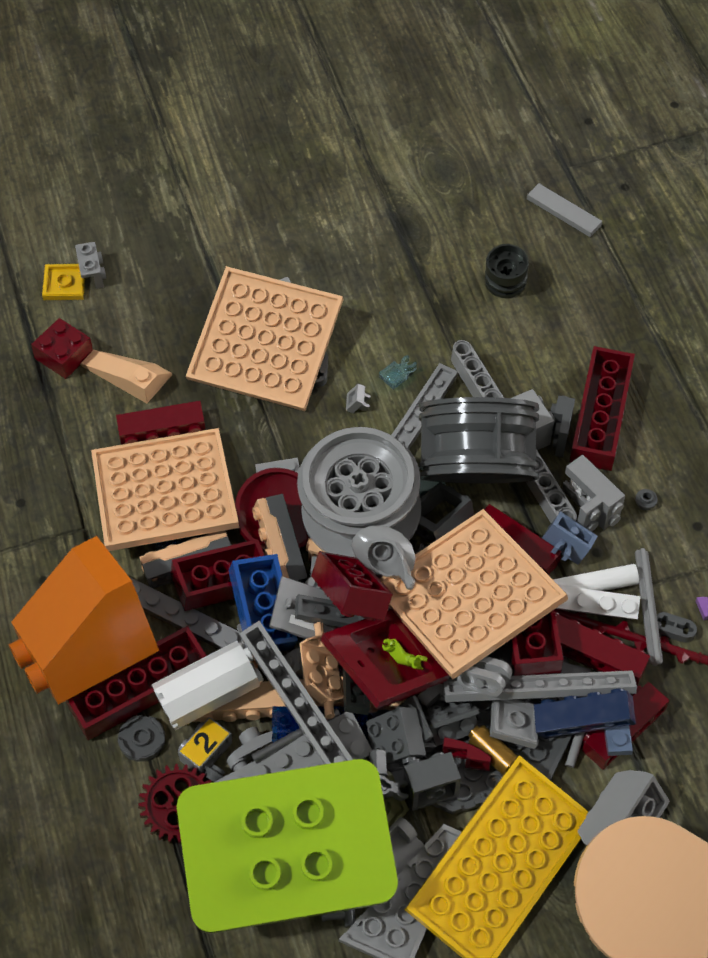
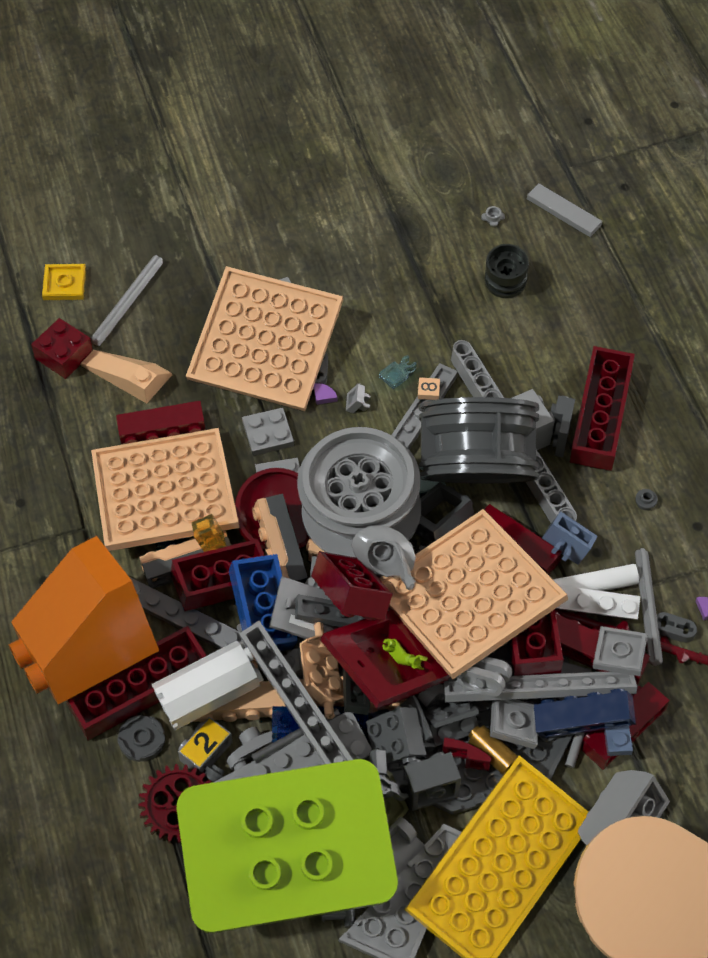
light grey bracket [75,242,106,289] -> none
light grey brick [562,455,625,532] -> none
none -> light grey axle [91,255,163,346]
none -> clear yellow brick [192,514,226,552]
none -> light grey plate [242,408,294,456]
none -> medium lavender tile [313,383,337,405]
none -> light nougat tile [418,378,440,400]
none -> light grey plate [481,206,505,226]
none -> light grey plate [593,626,648,676]

